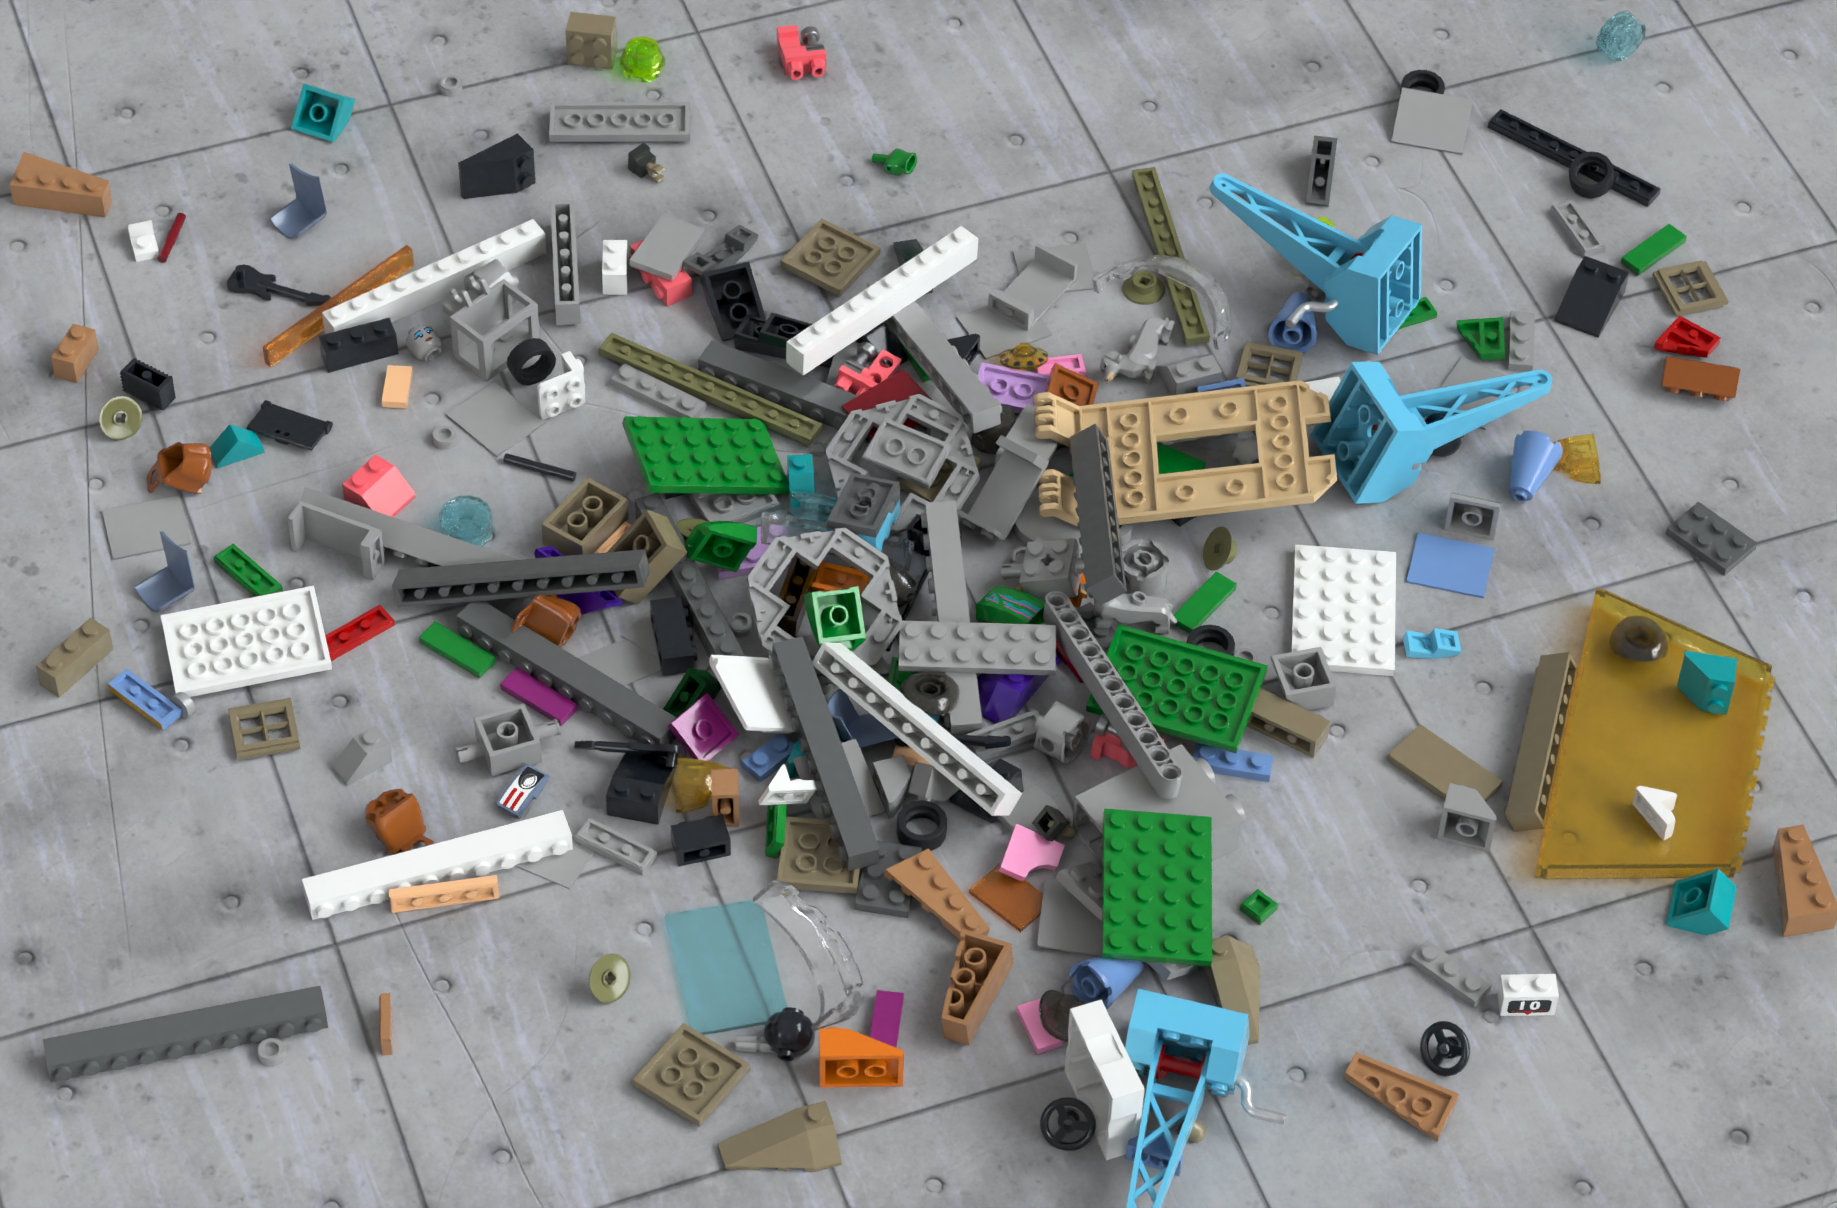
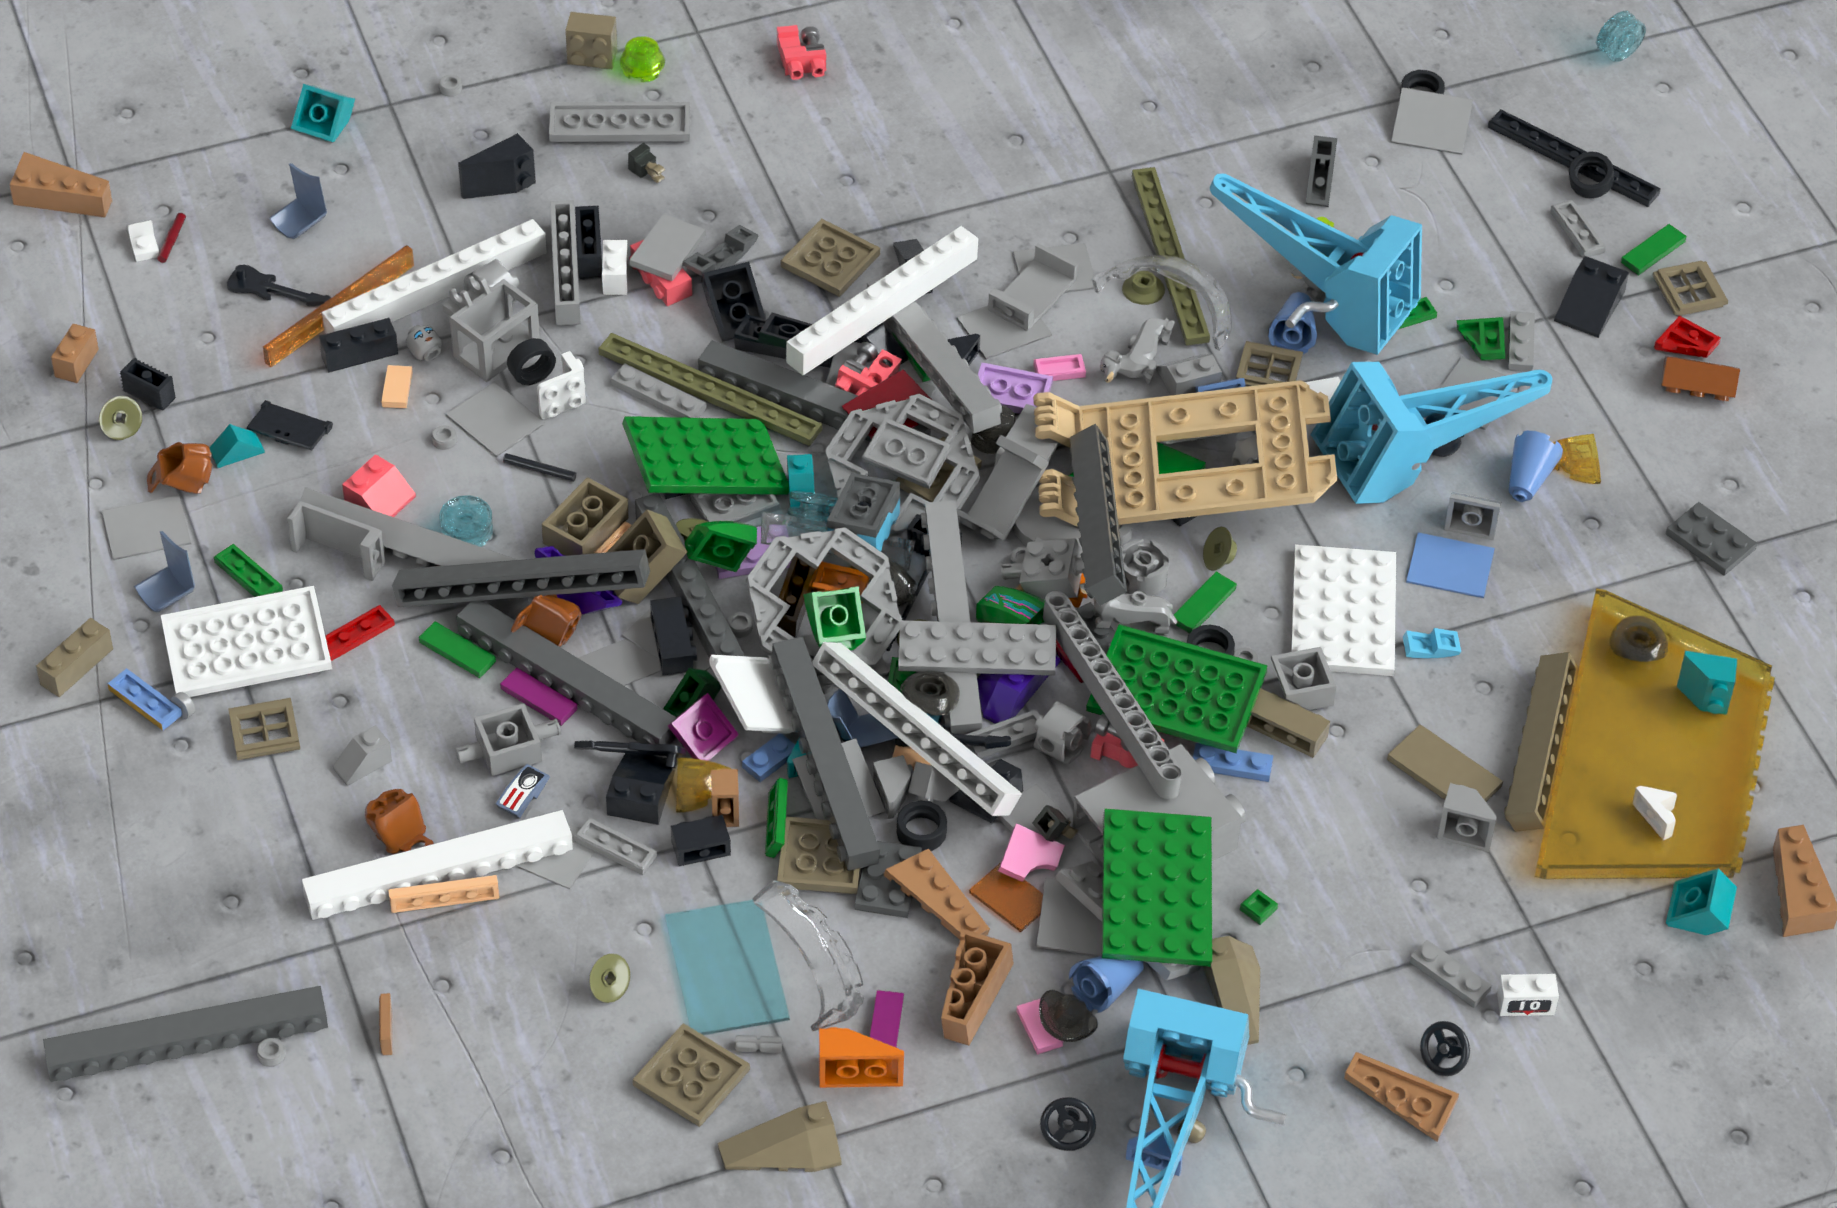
white slope [758,764,817,805] -> none
black plant [764,1007,815,1061] -> none
green piece [872,149,917,176] -> none
clear yellow dish [1000,343,1048,370] -> none
dark orange plate [1045,363,1099,406] -> none
white tile [1065,999,1145,1160] -> none
none -> black brick [575,205,602,278]

